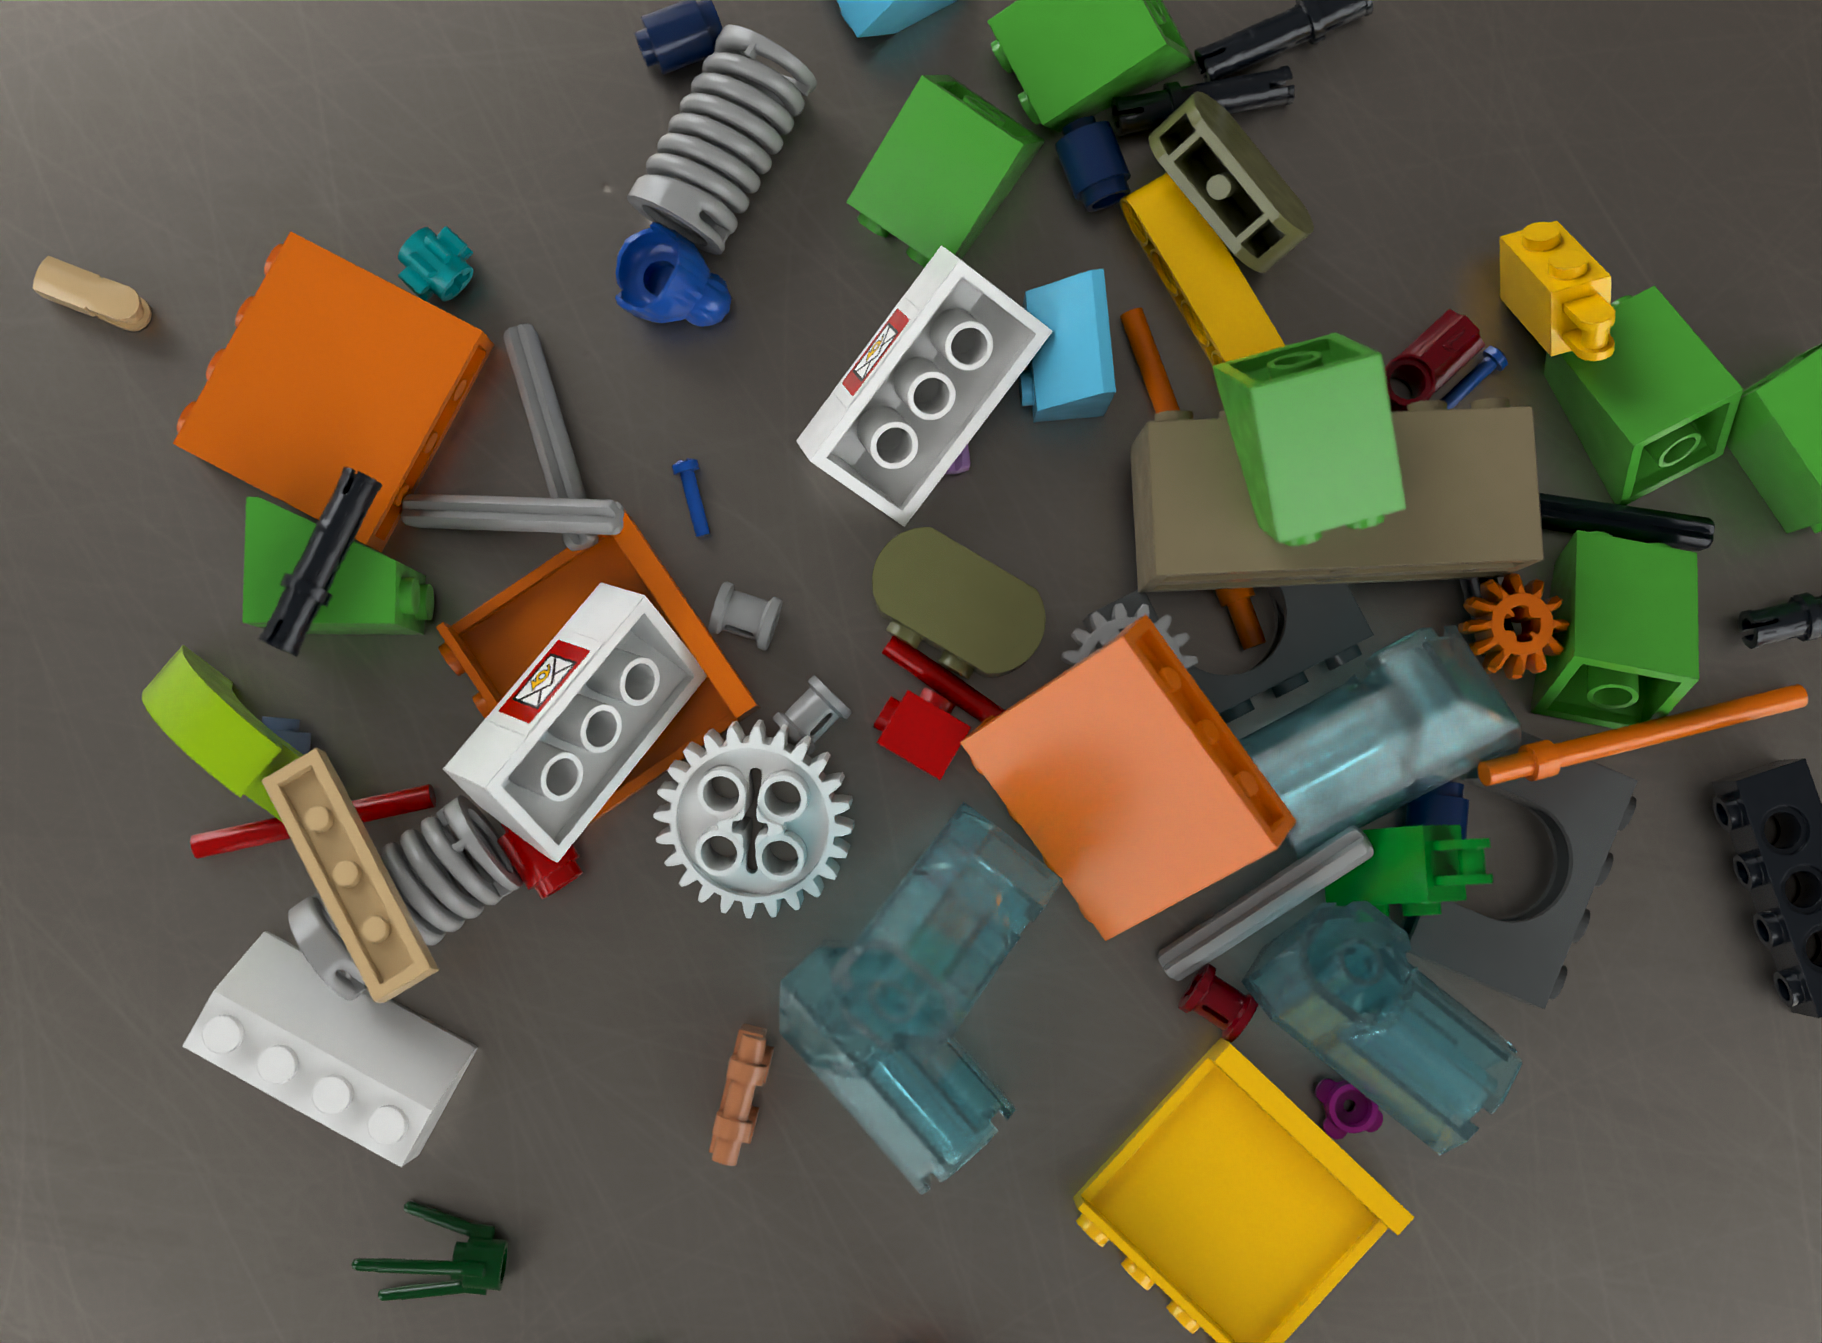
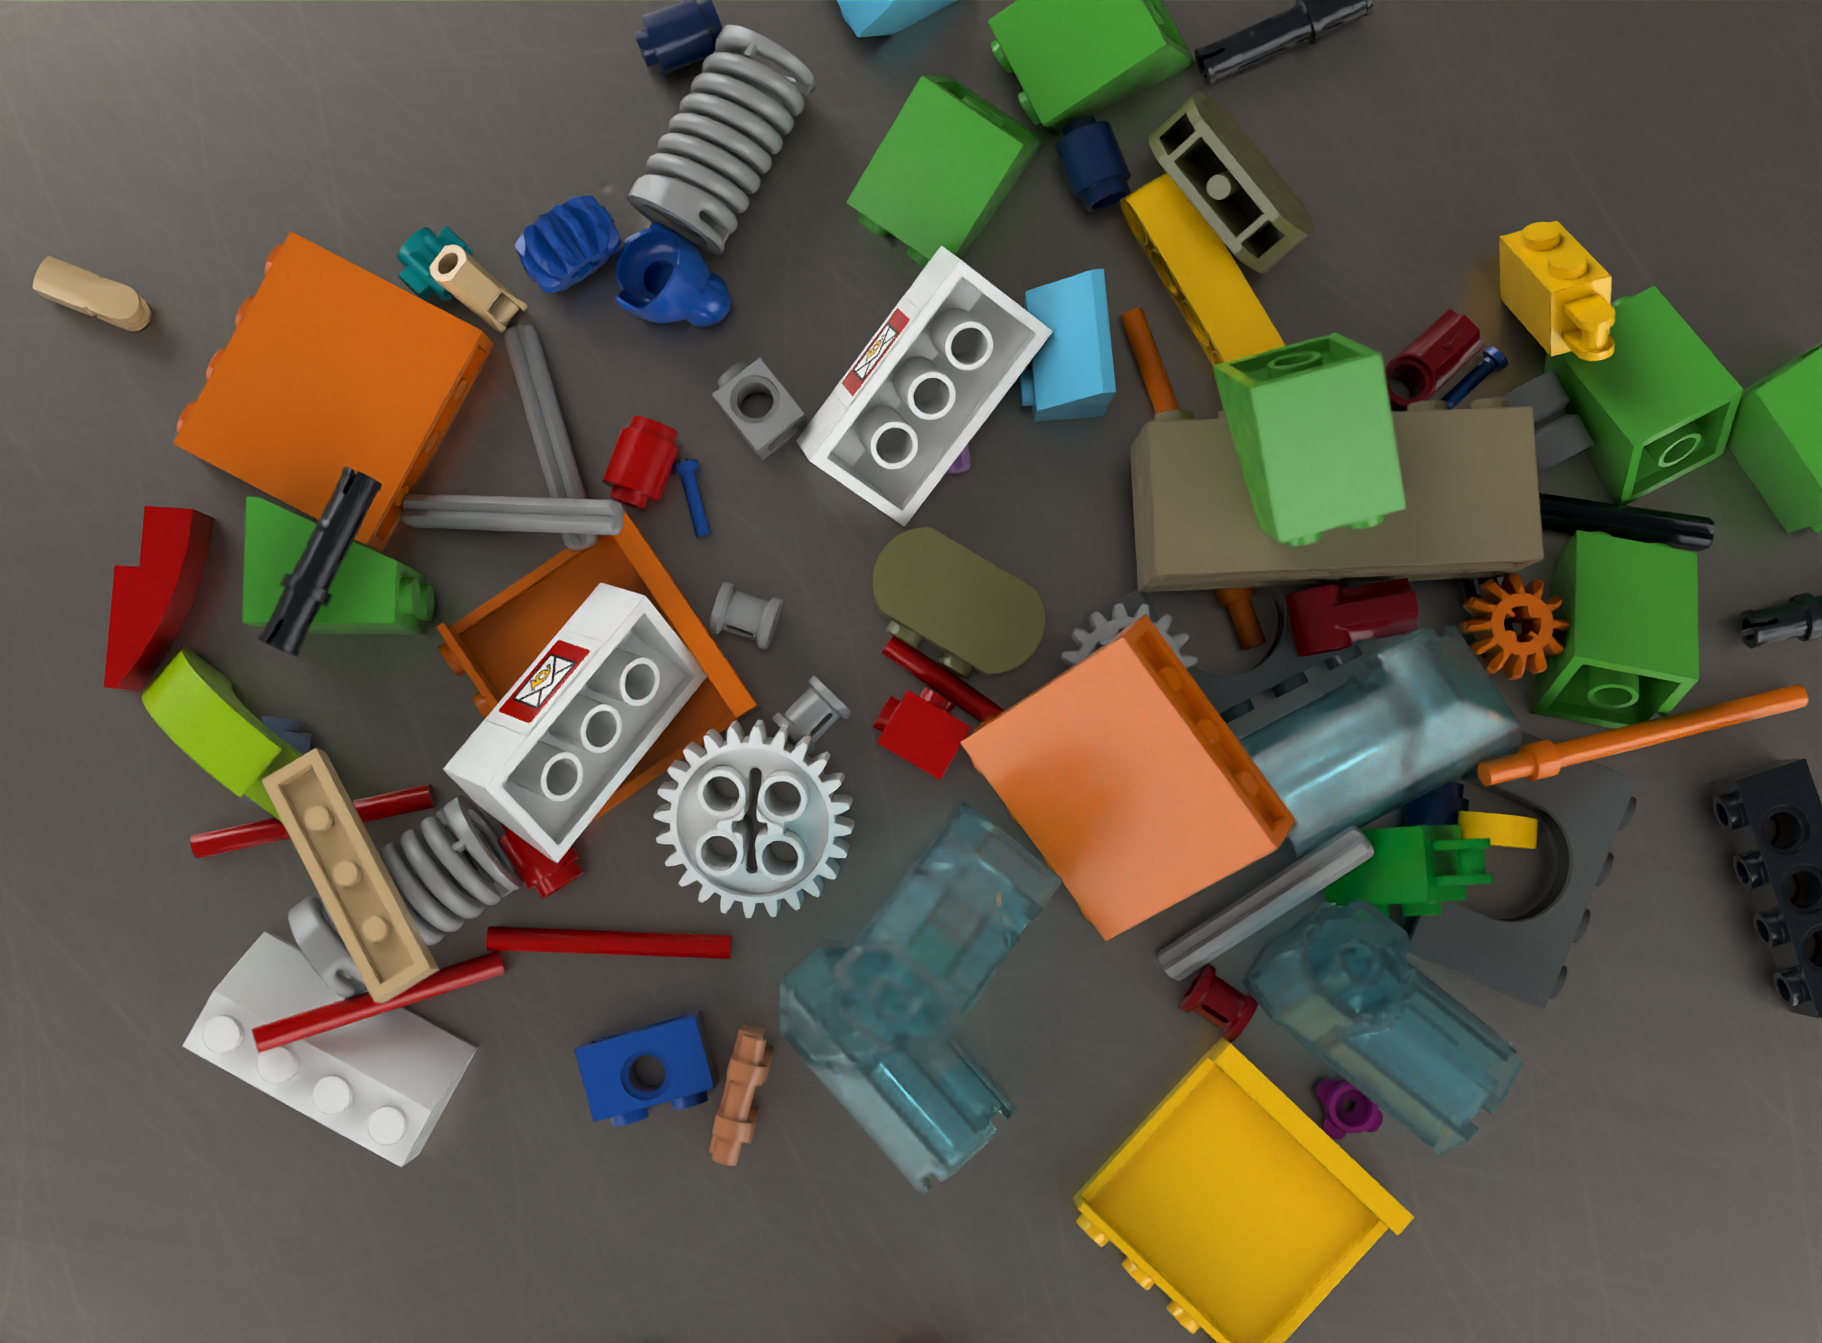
dark green plant [352,1201,508,1301] -> none
black pin [1112,66,1295,136] -> none
none -> red slope [104,506,214,692]
none -> red bar [251,951,504,1053]
none -> tan bar [429,244,528,335]
none -> red bar [486,926,732,959]
none -> blue gear [515,195,622,293]
none -> blue brick [574,1010,720,1127]
none -> red brick [602,415,679,510]
none -> light grey brick [712,357,808,461]
none -> dark red piece [1285,578,1419,657]
none -> yellow beam [1458,811,1539,849]
none -> dark grey wheel [1499,370,1595,475]

